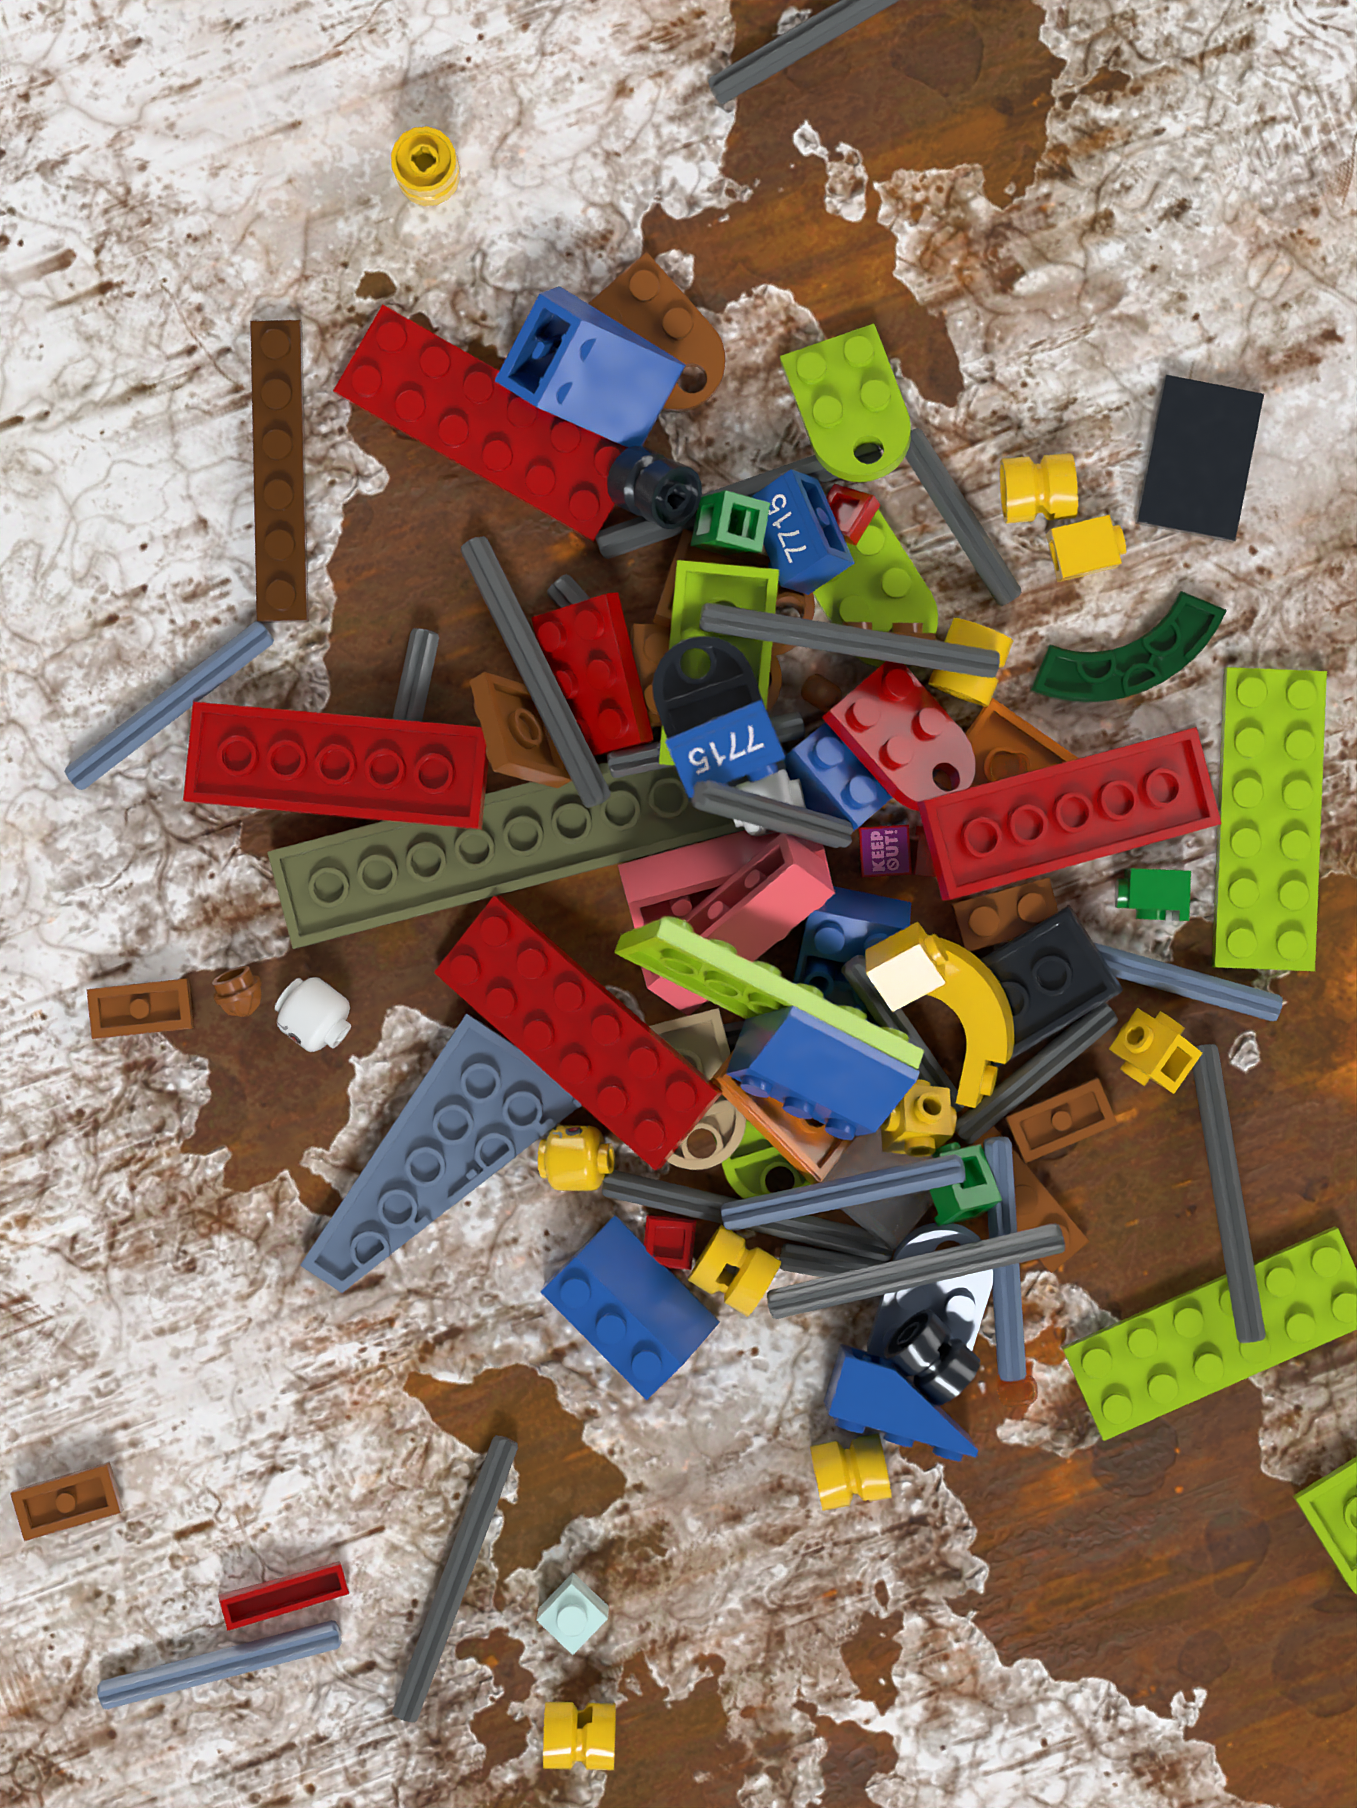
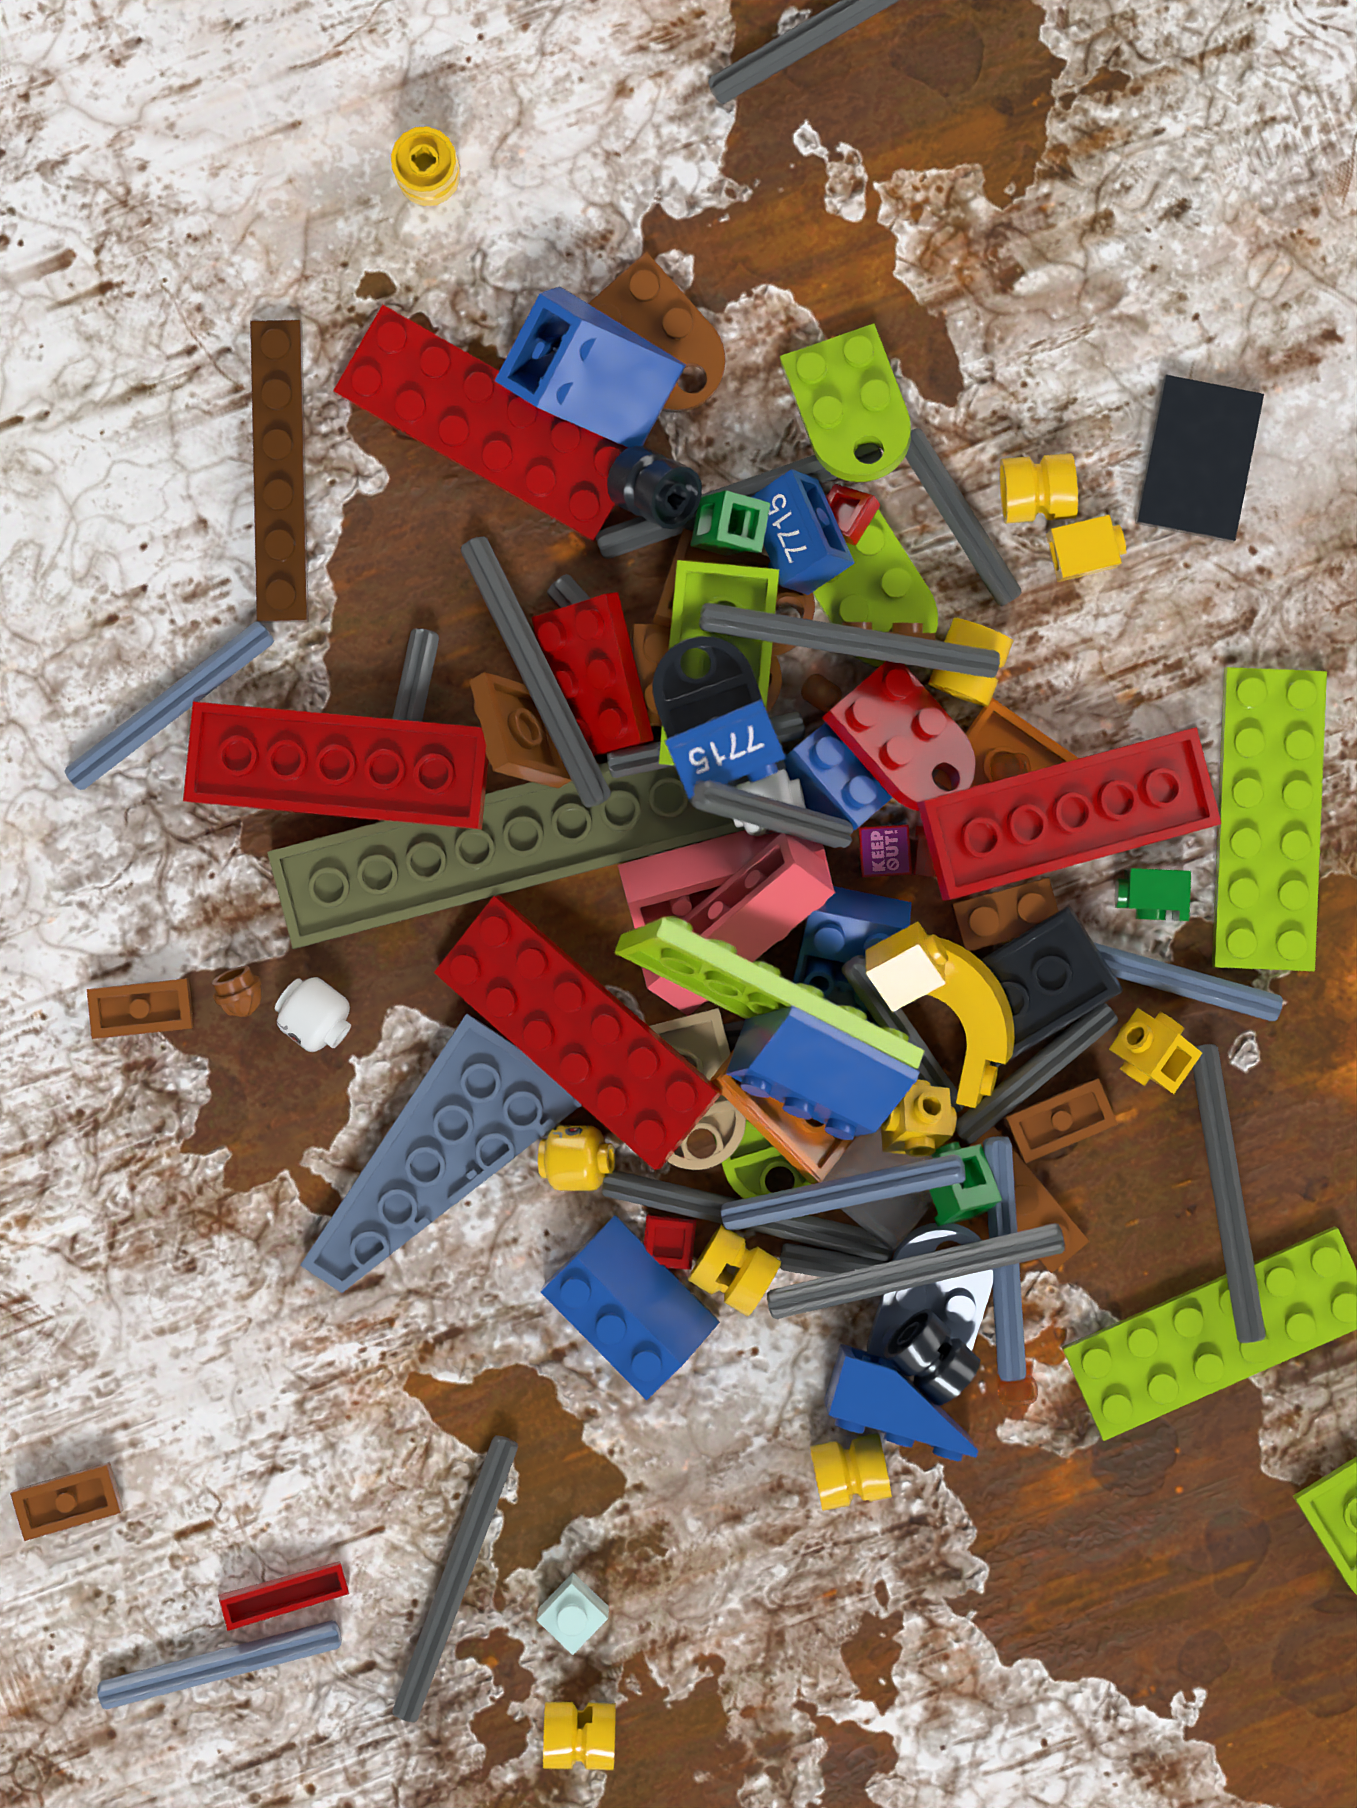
dark green tile [1029,591,1227,703] -> none

